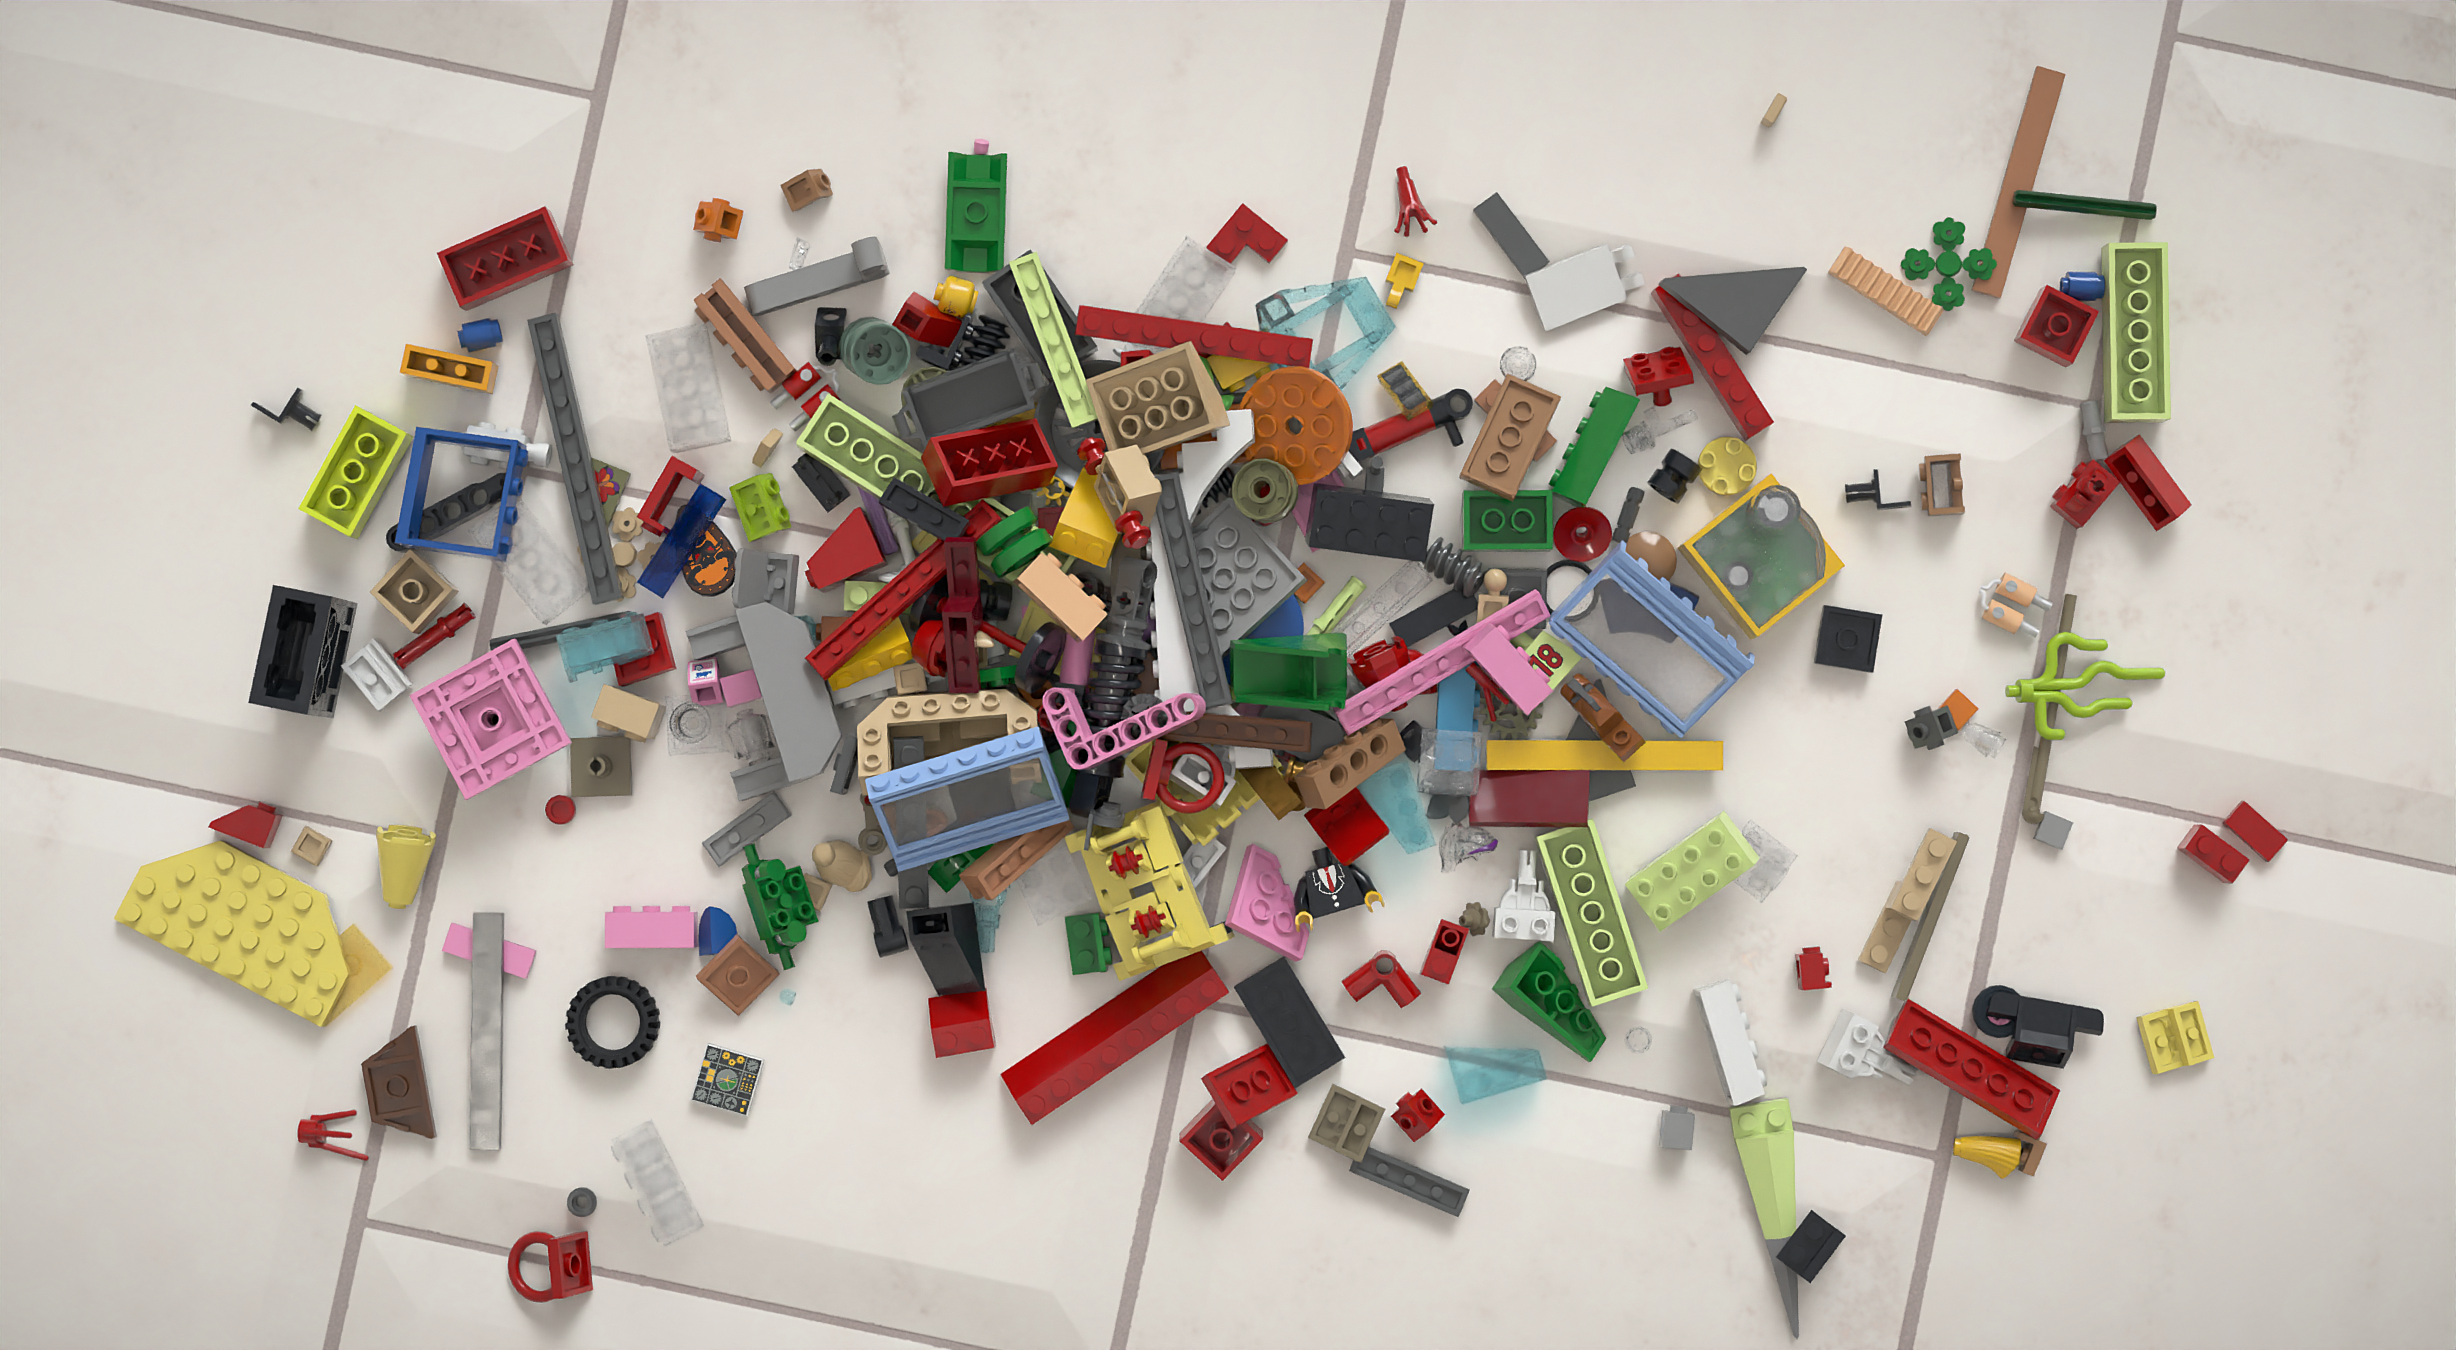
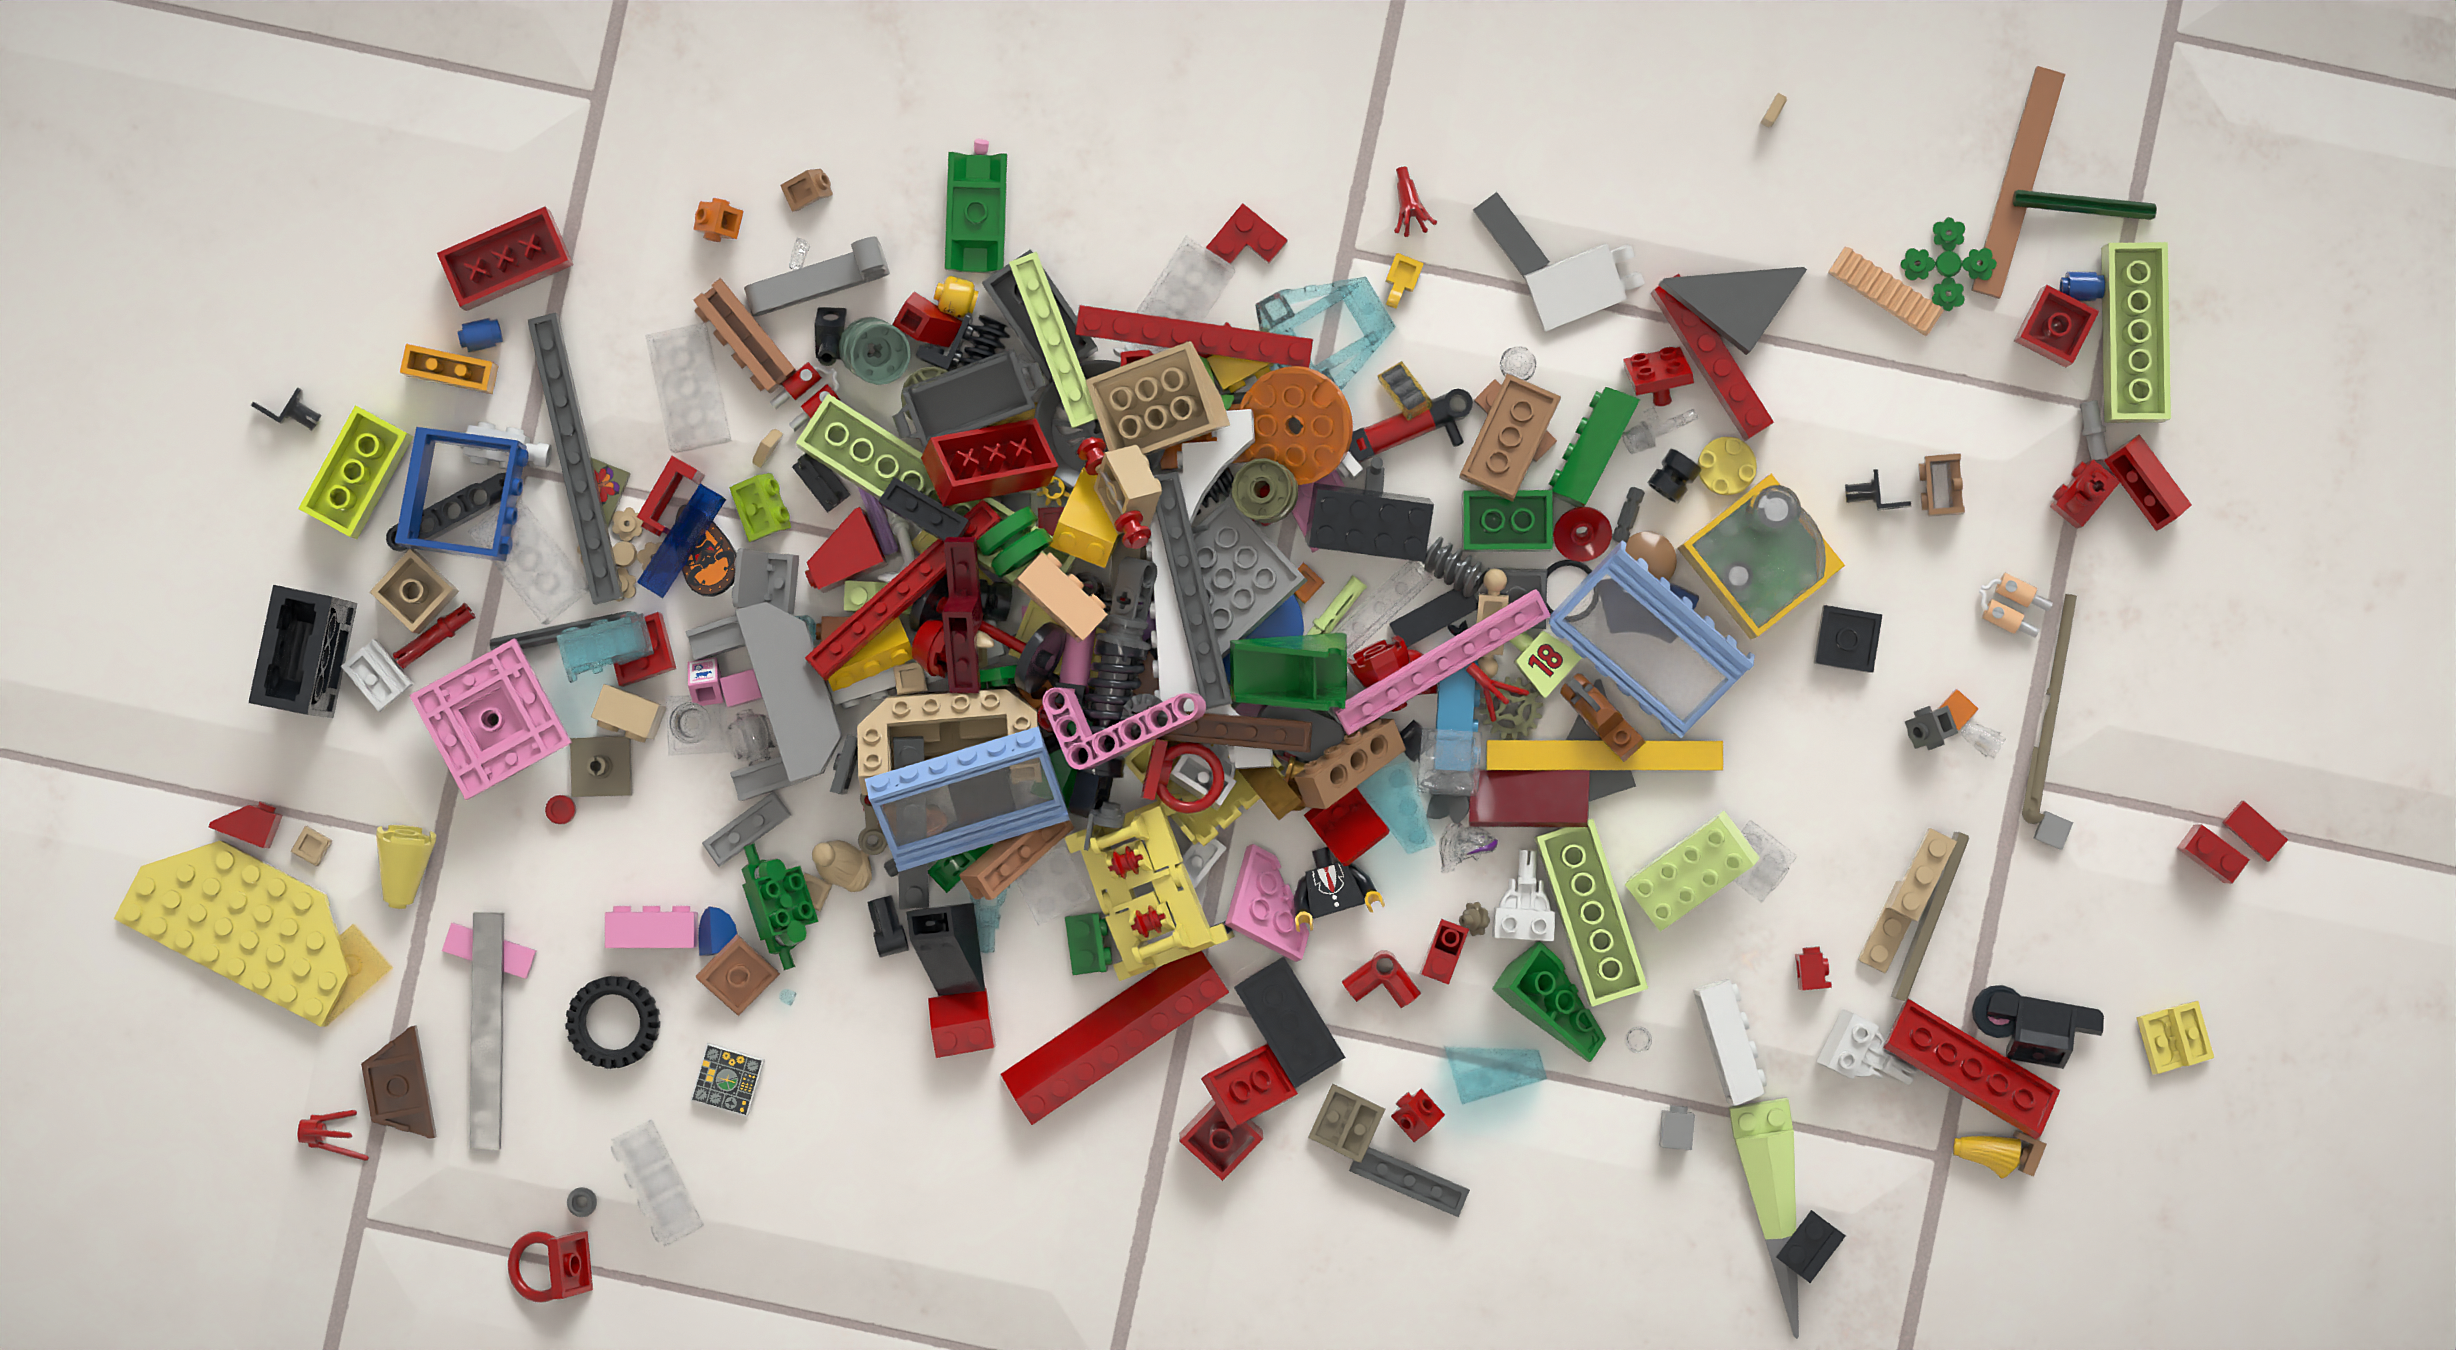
bright pink brick [1463,623,1553,715] -> none
lime plant [2005,632,2165,740] -> none

